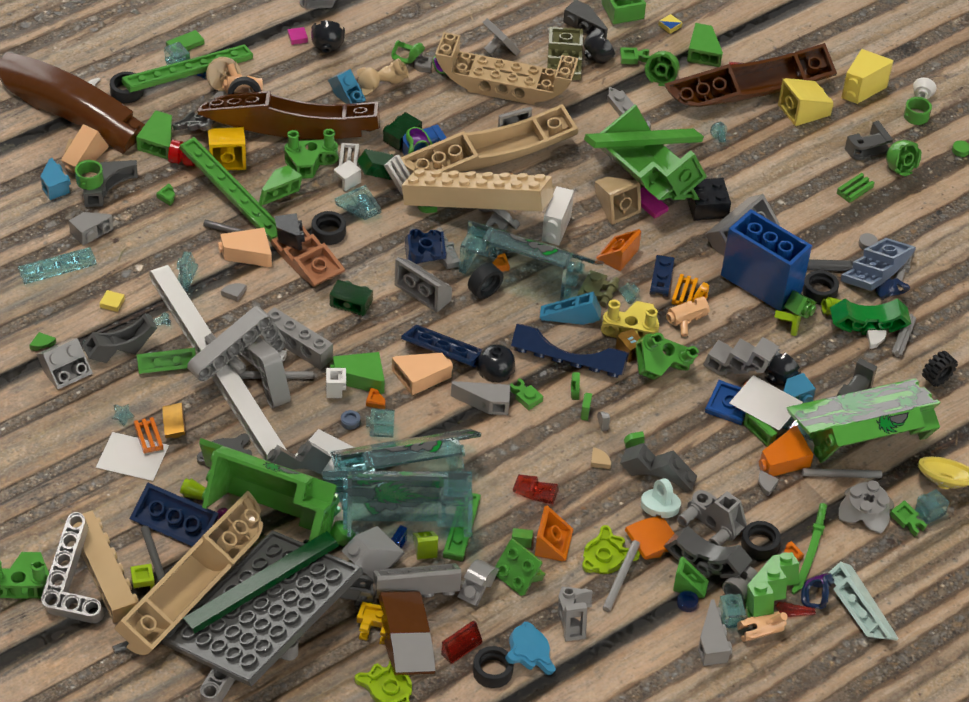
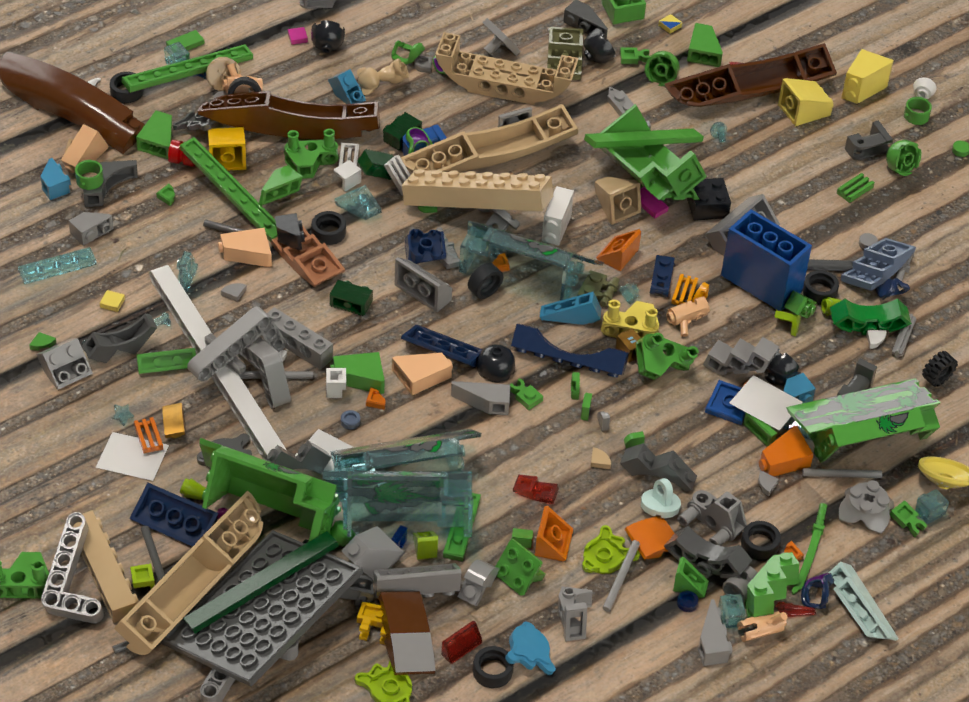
clear light blue brick [366,409,395,438] -> none

